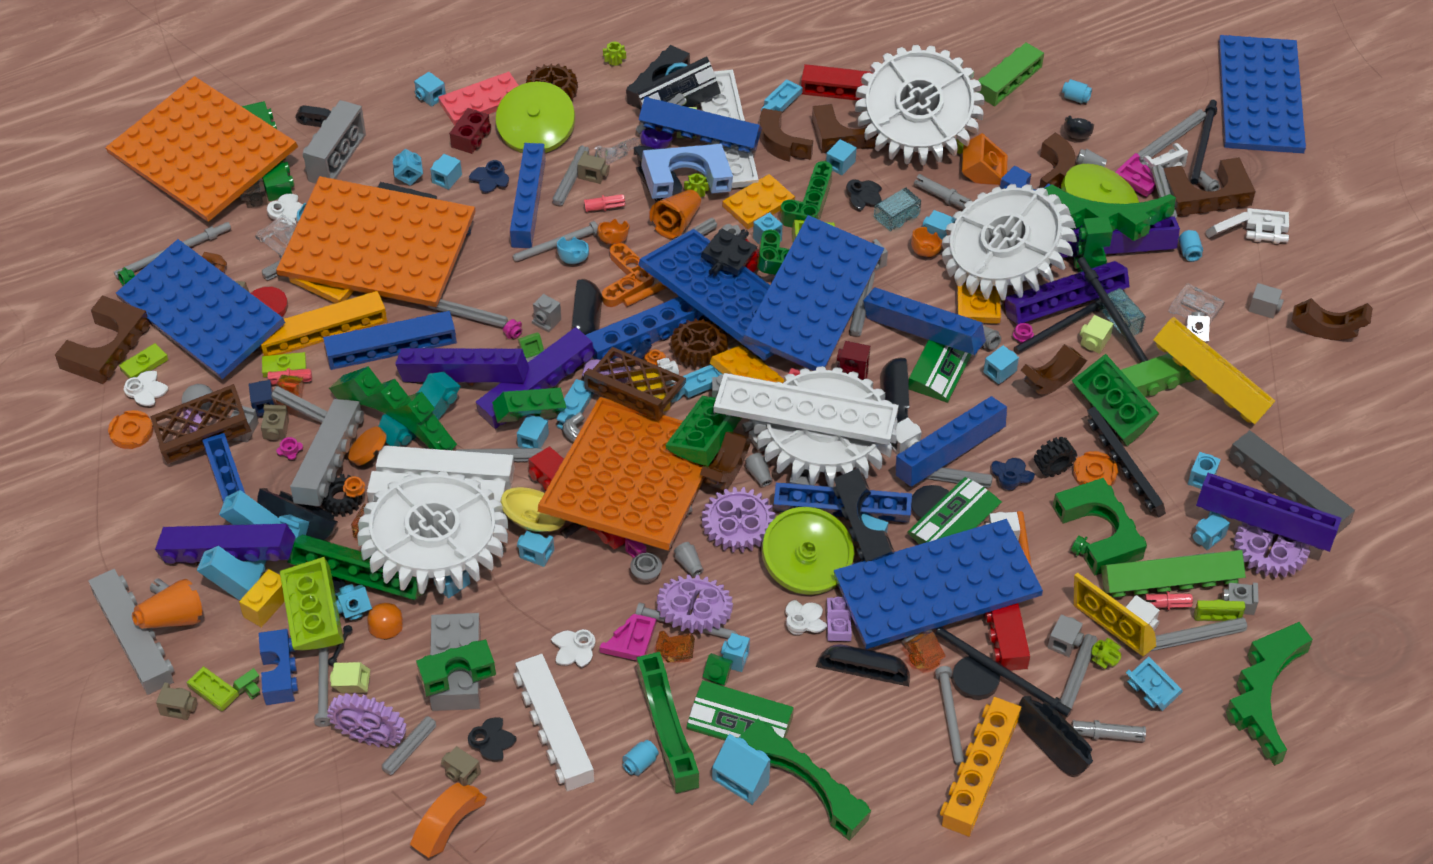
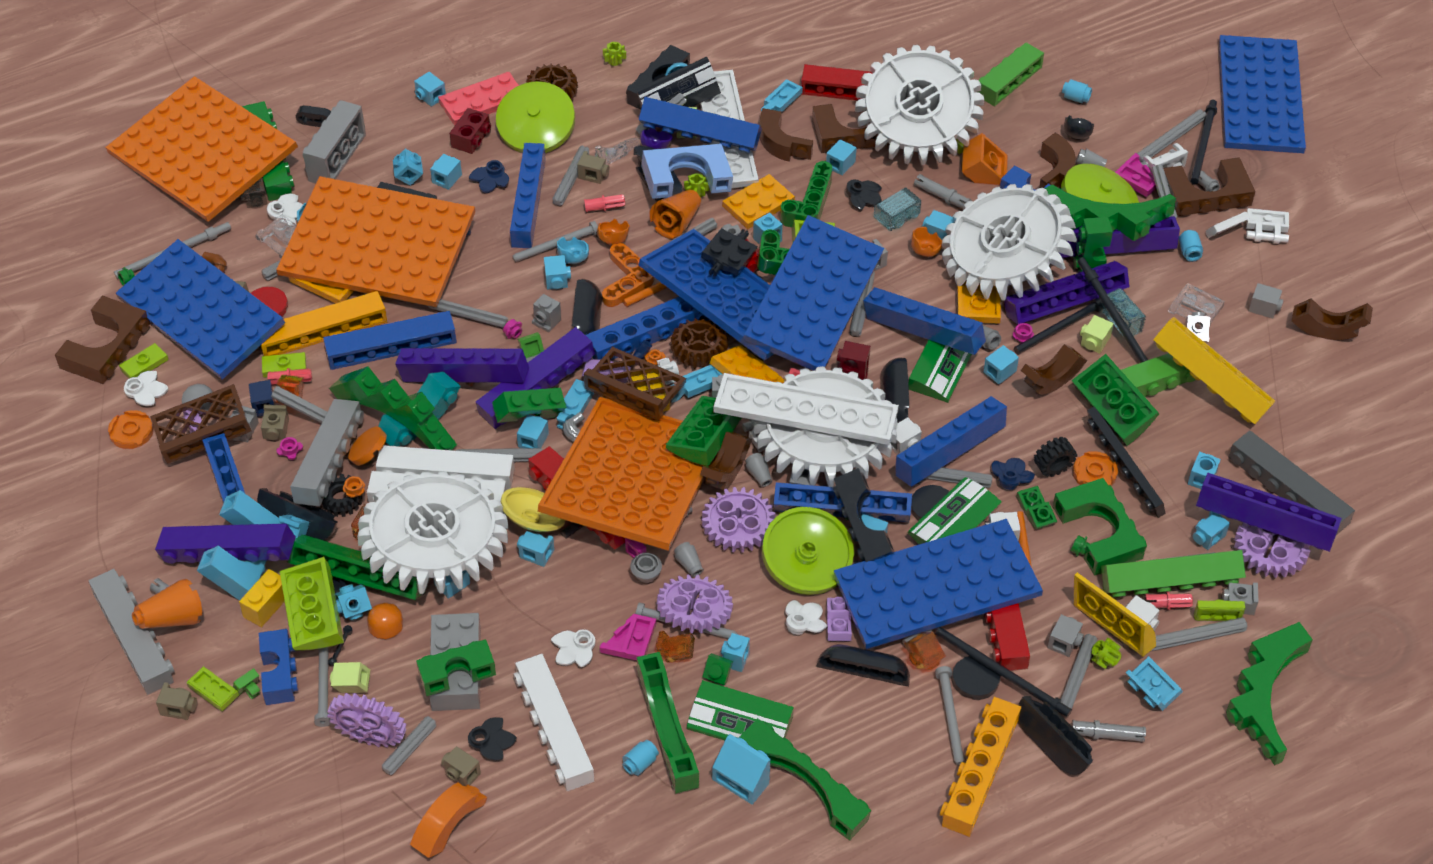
none -> medium azure brick [544,255,571,290]
none -> green slope [1016,486,1057,529]

